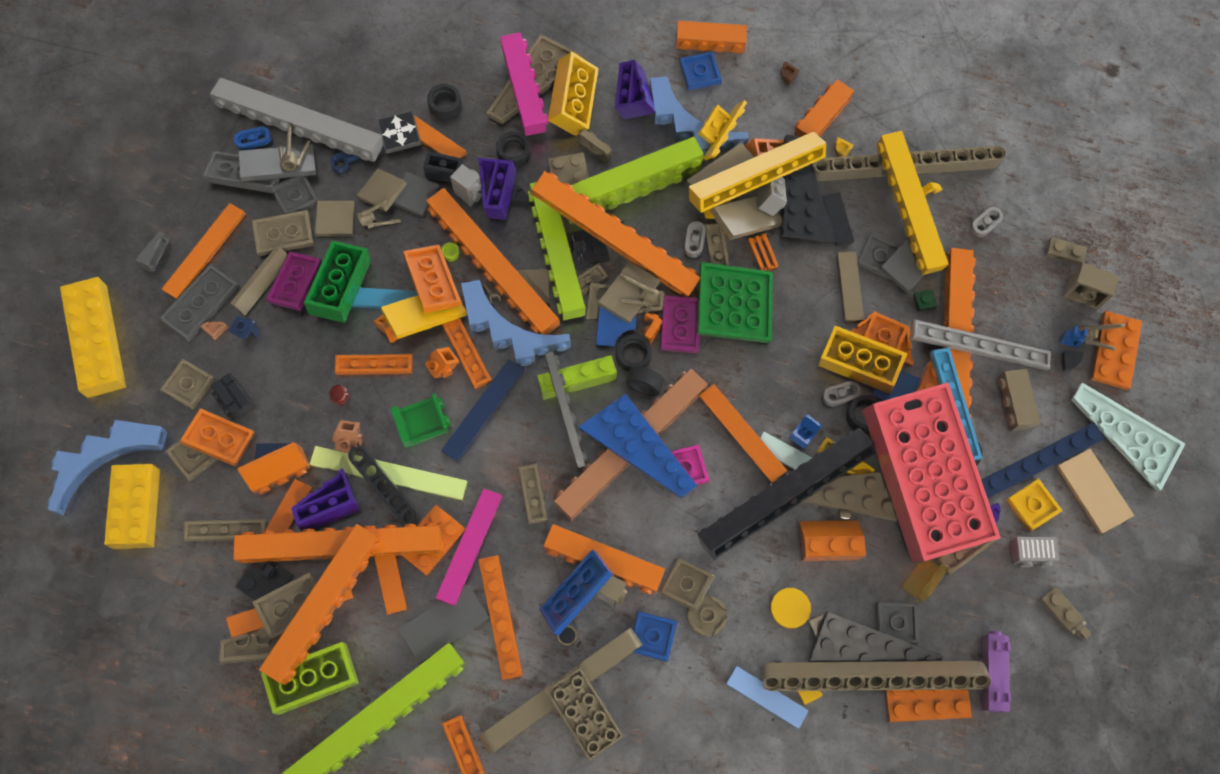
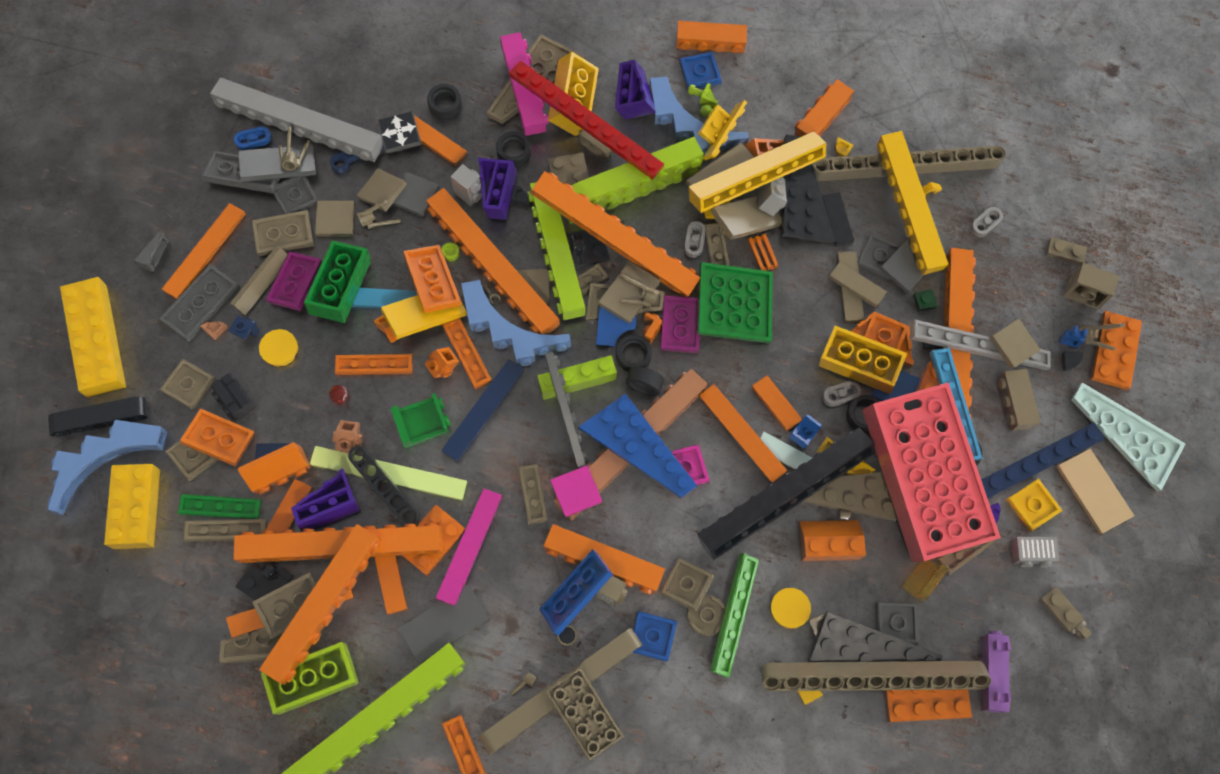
black brick [423,151,464,183] -> none
orange plate [478,555,523,681] -> none
light blue tile [726,666,809,729] -> none
reddish brown tile [781,62,799,85] -> none
none -> black beam [48,396,148,437]
none -> green tile [178,494,262,519]
none -> yellow tile [259,329,299,367]
none -> red plate [509,60,664,180]
none -> dark tan hand [510,673,538,696]
none -> dark pink tile [550,465,602,518]
none -> lime piece [687,83,718,118]
none -> bright green tile [710,553,759,678]
none -> orange tile [751,376,803,432]
none -> dark tan tile [829,262,887,308]
none -> dark tan tile [990,319,1040,369]

